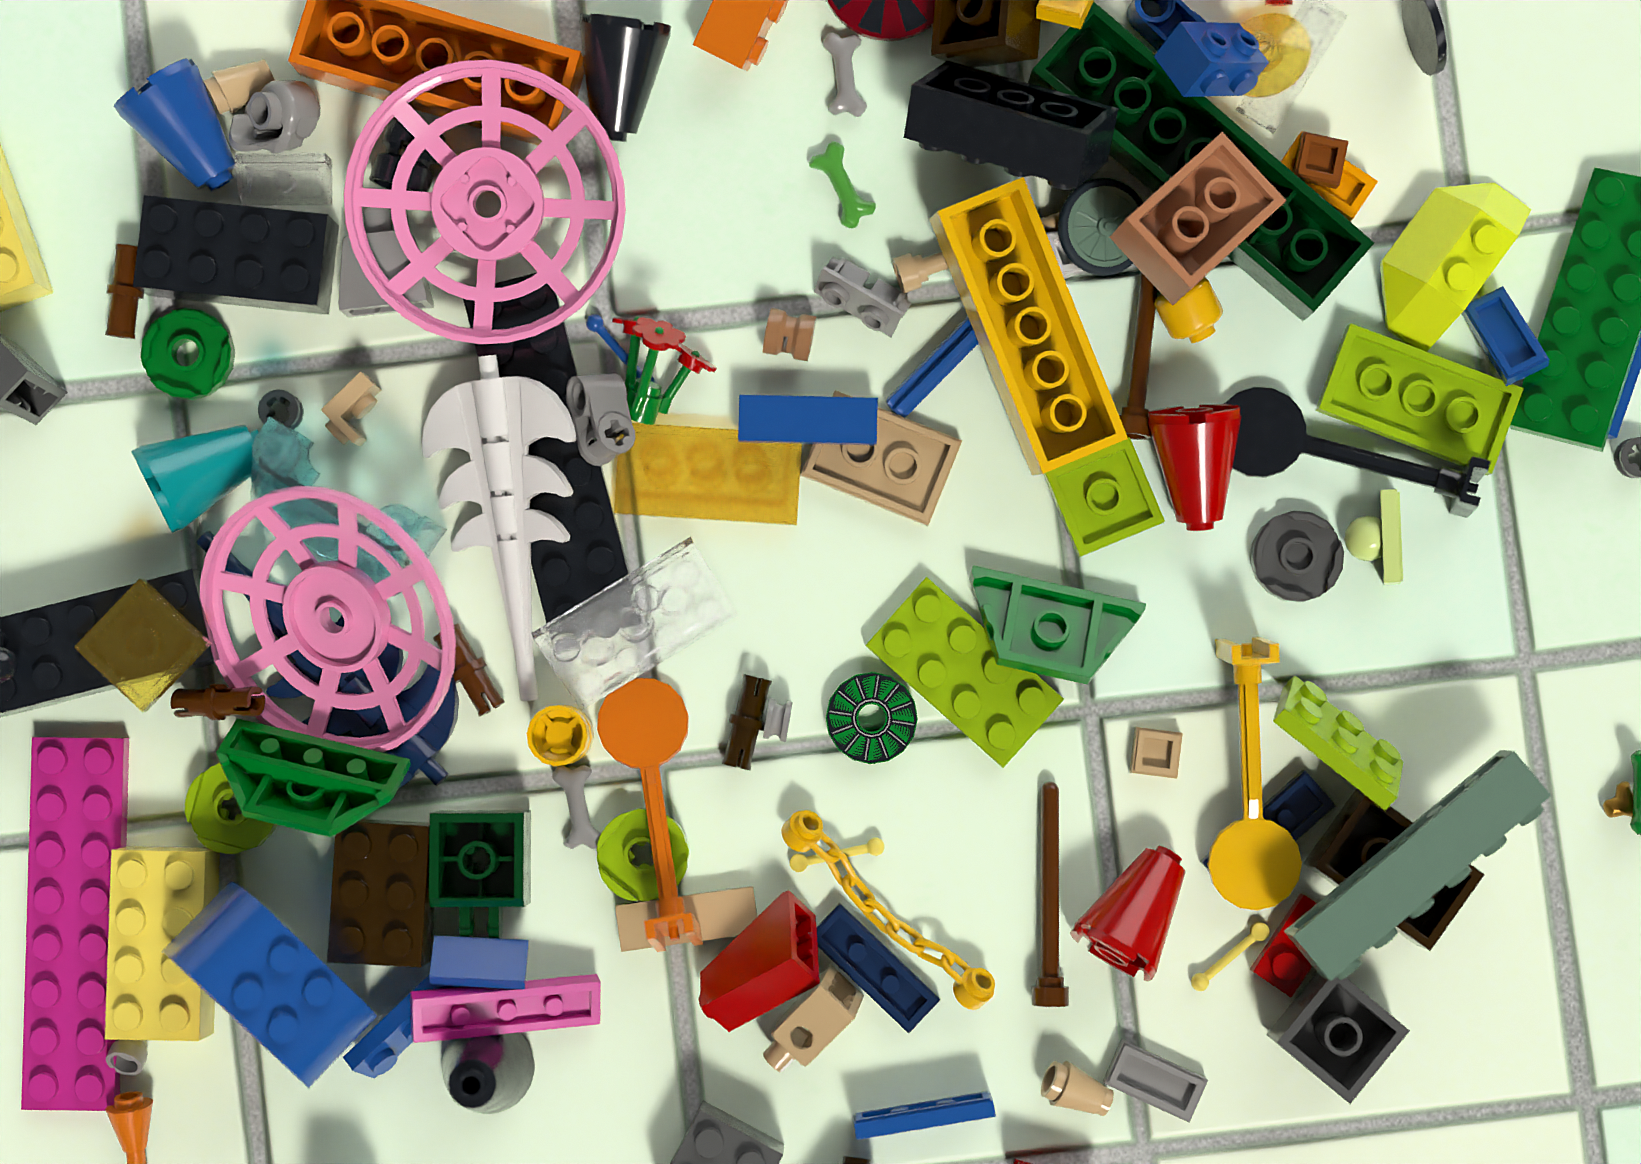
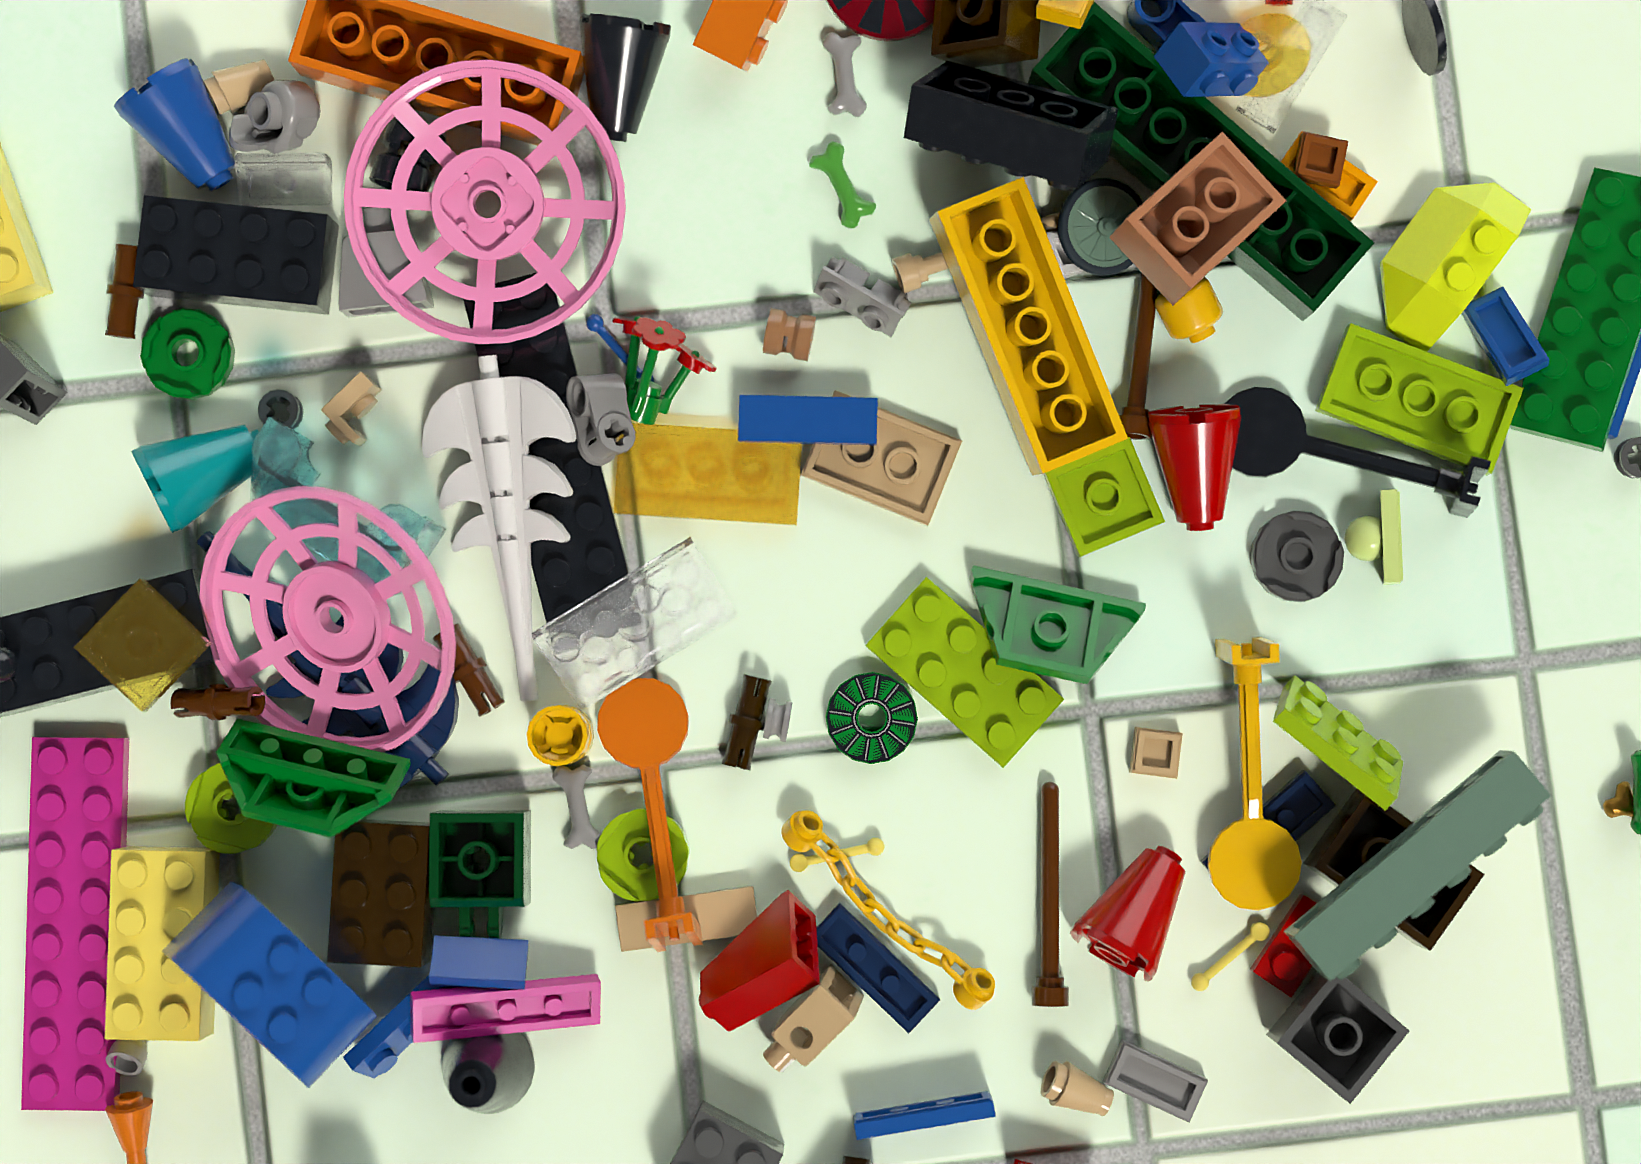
blue axle [886,316,979,418] -> none

